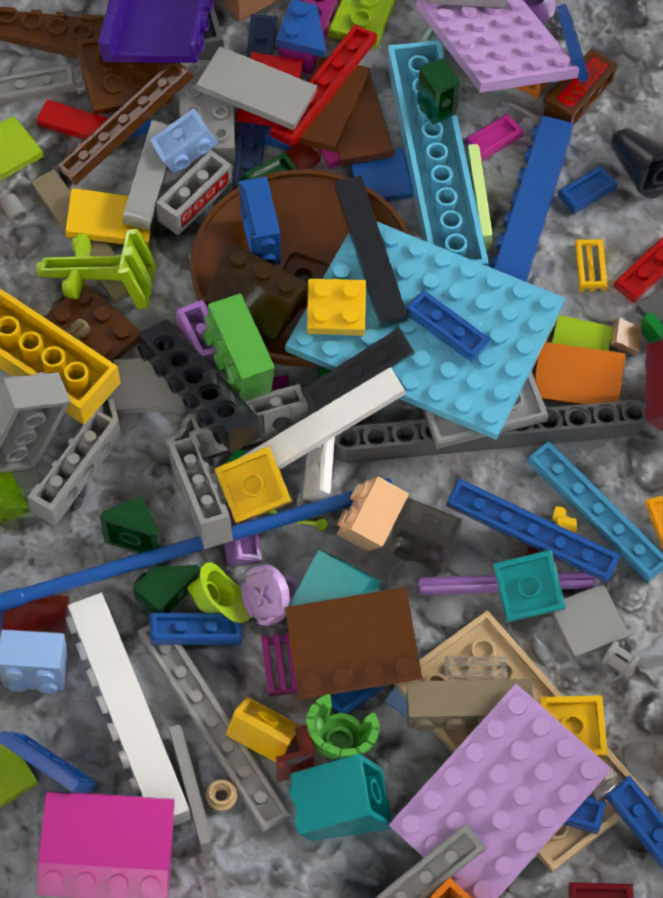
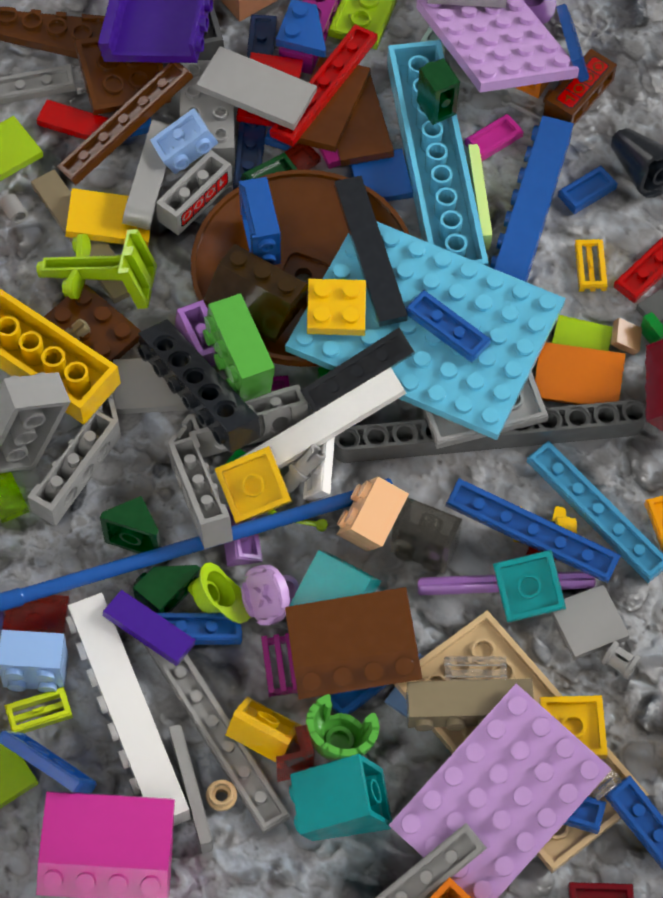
none -> neon yellow tile [4,687,73,733]
none -> dark purple tile [102,590,195,666]
none -> light grey pin [283,445,326,495]

